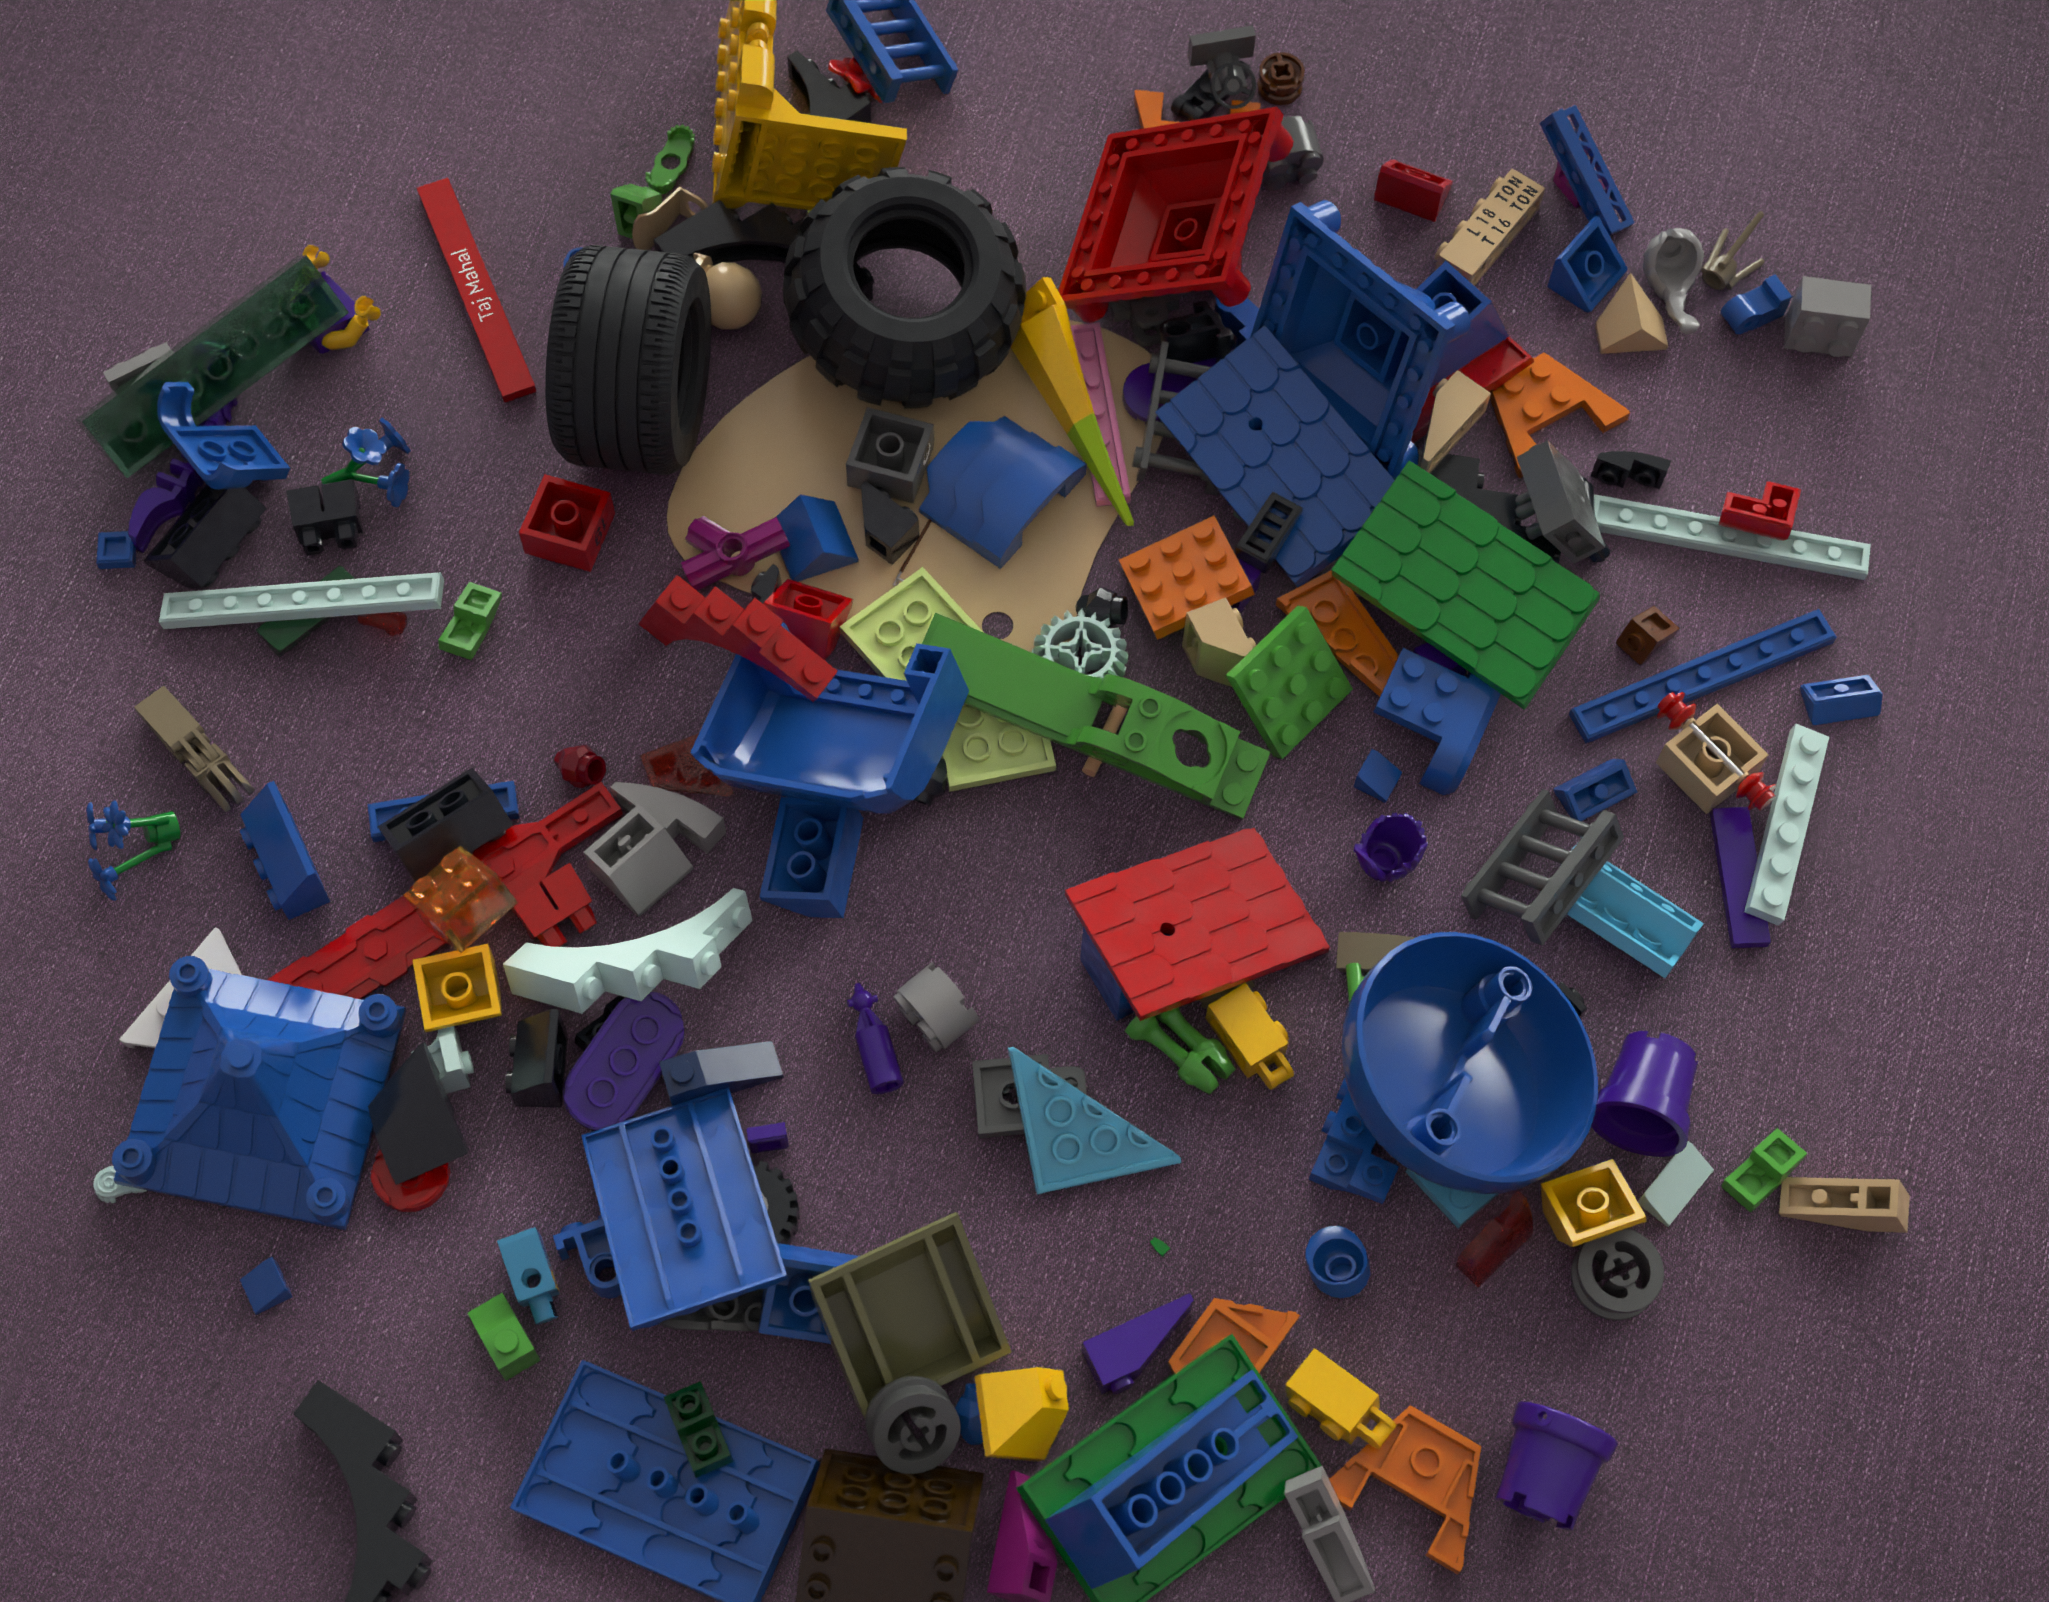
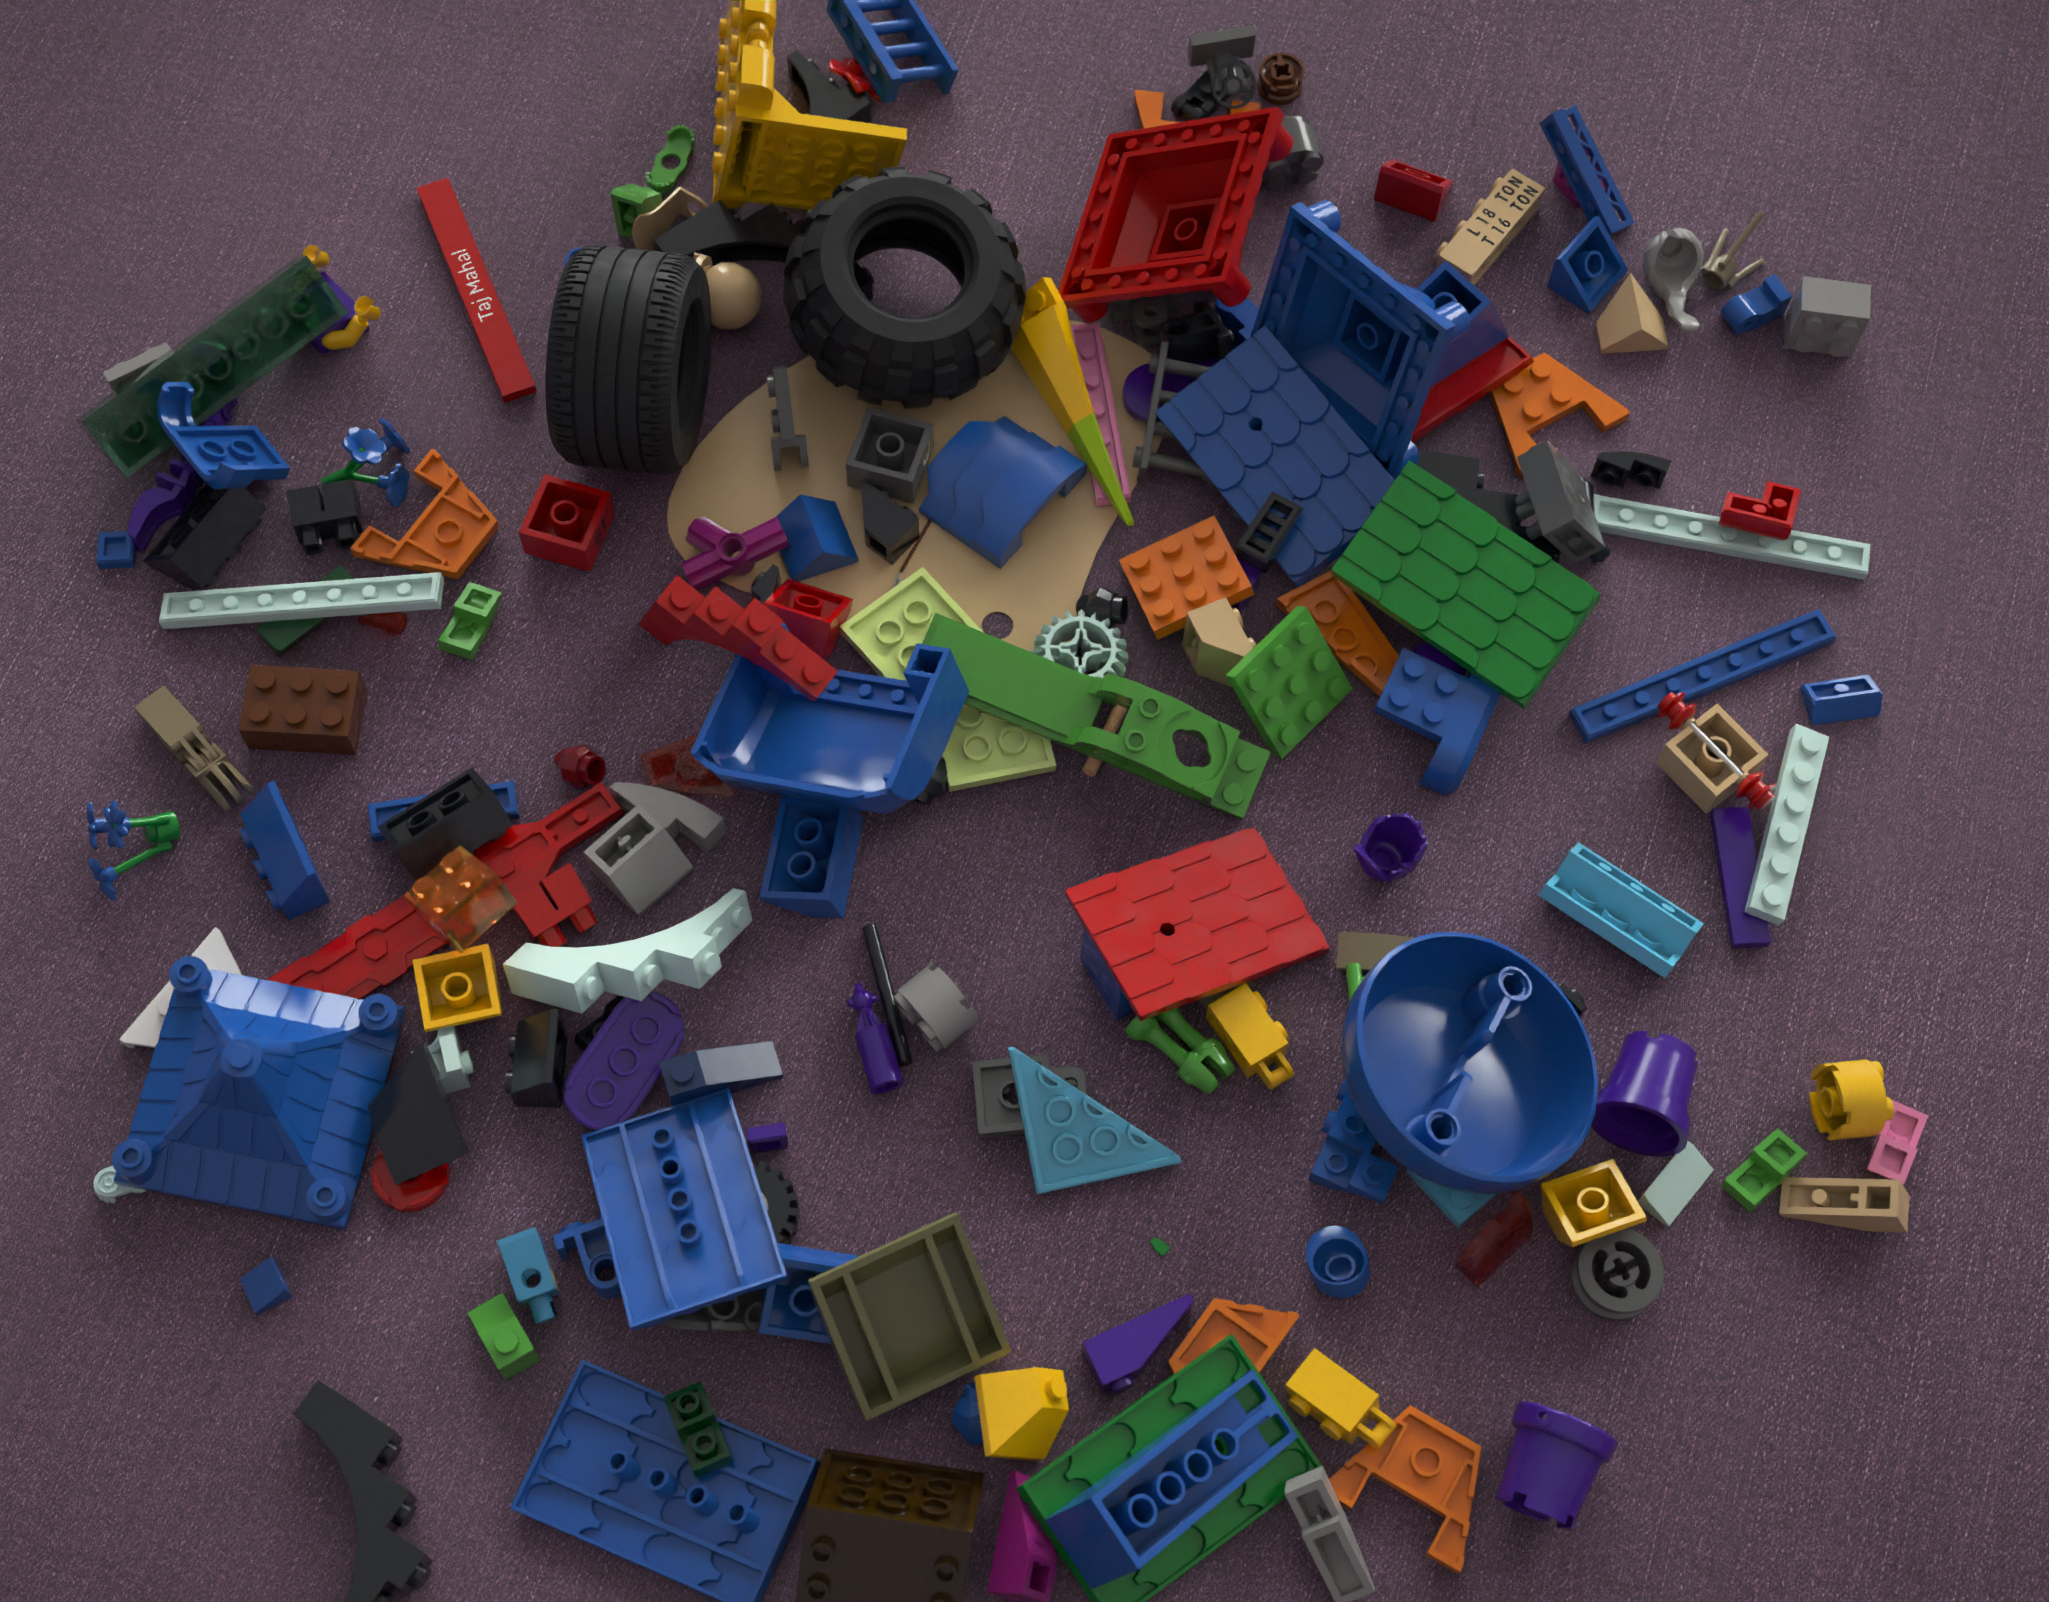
dark grey wheel [865,1376,961,1474] -> none
blue slope [1353,749,1402,803] -> none
tan slope [1420,370,1491,473] -> none
dark grey fence [1461,789,1624,946] -> none
blue slope [1554,759,1637,821] -> none
reddish brown bracket [1616,606,1680,665] -> none
none -> reddish brown brick [238,665,367,755]
none -> orange wing [350,448,500,579]
none -> dark grey plate [766,365,809,471]
none -> black bar [862,924,913,1067]
none -> yellow brick [1809,1059,1894,1141]
none -> bright pink slope [1866,1100,1929,1185]

